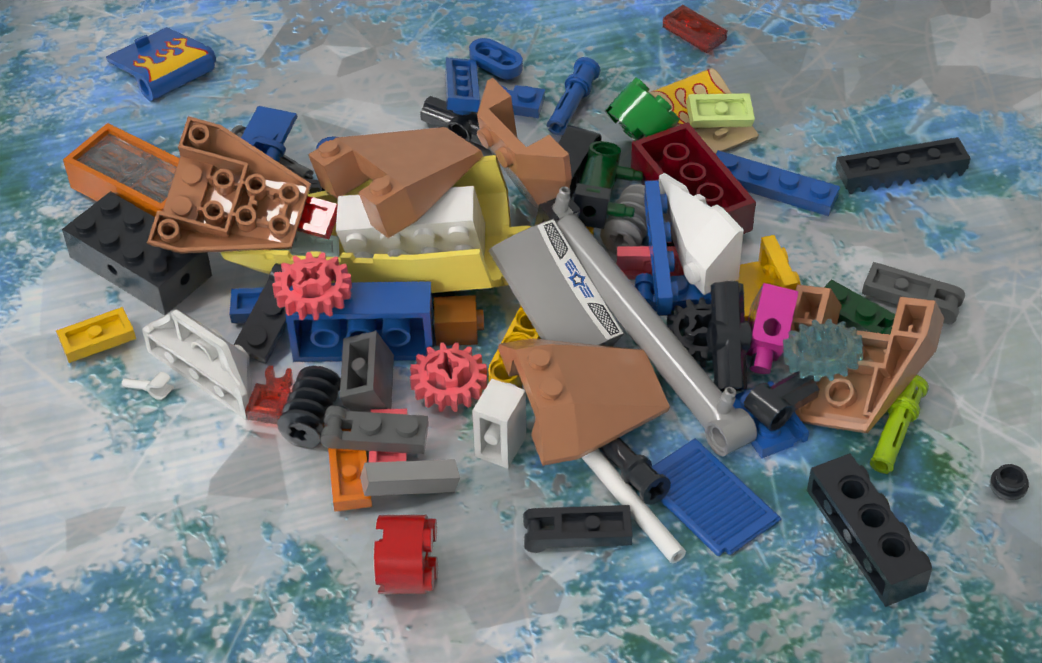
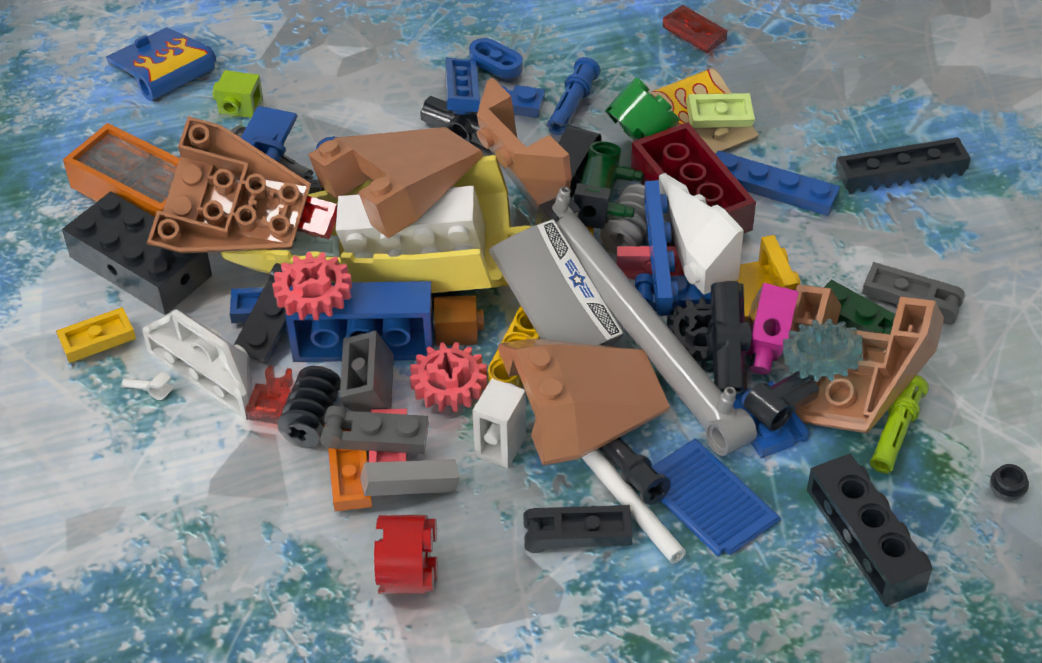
none -> lime brick [212,70,263,118]

